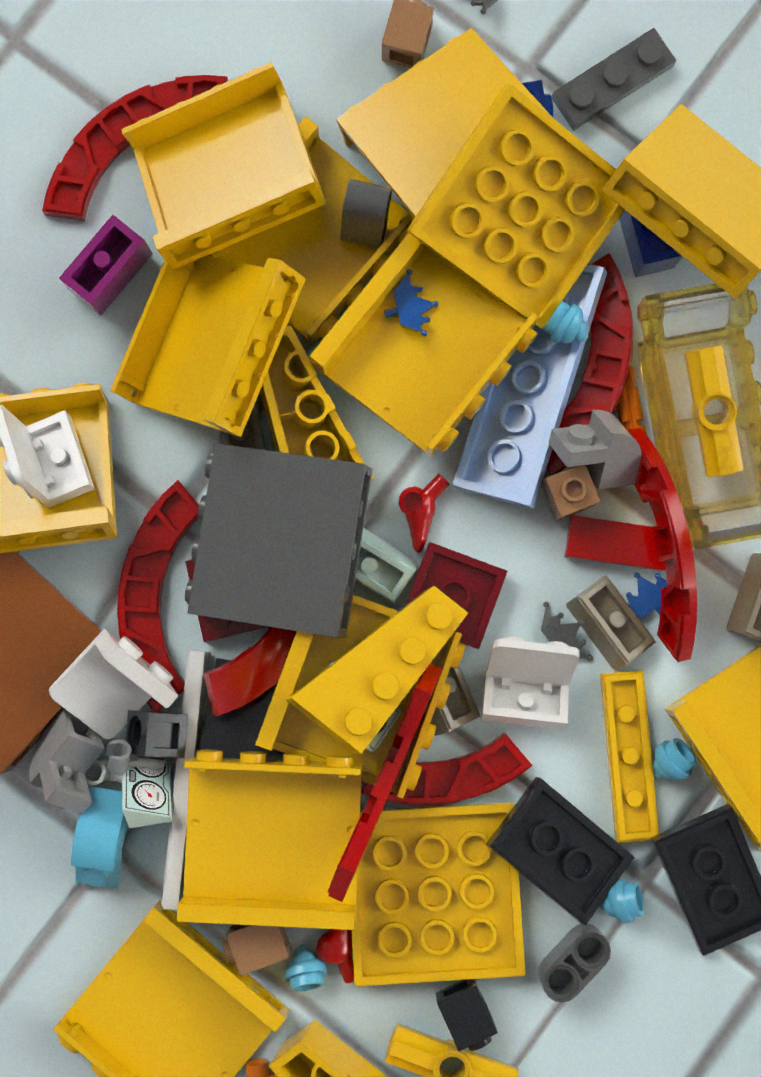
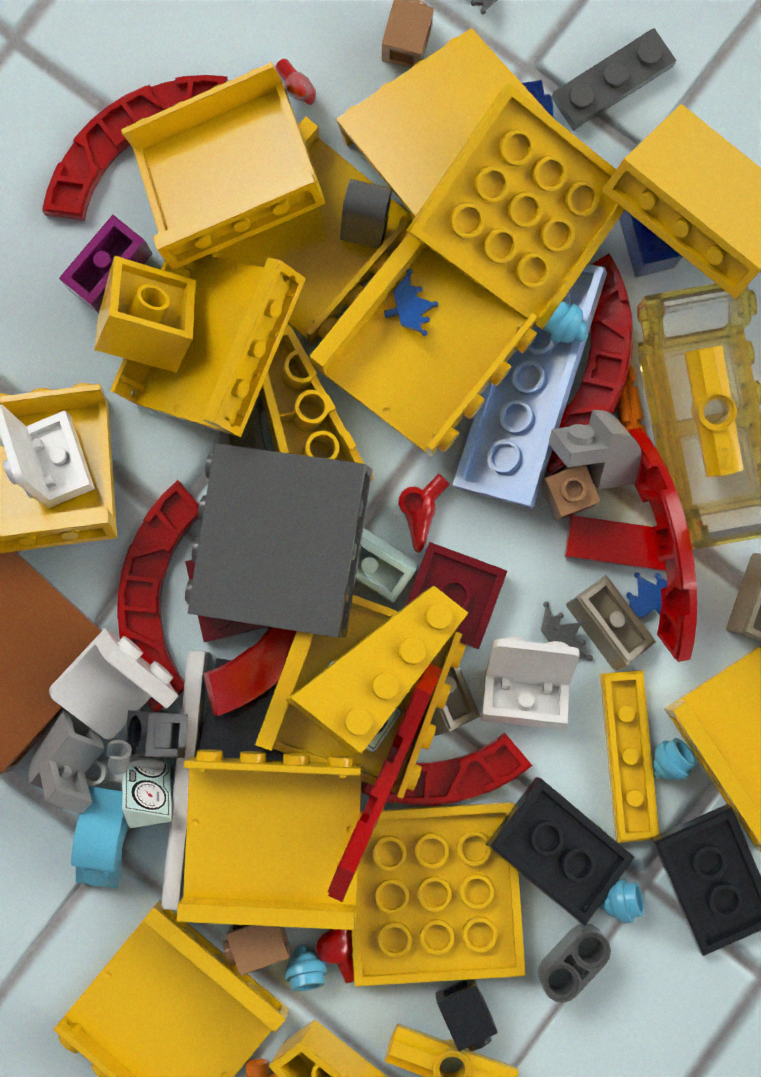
none -> yellow slope [94,256,196,373]
none -> red animal [275,59,316,105]

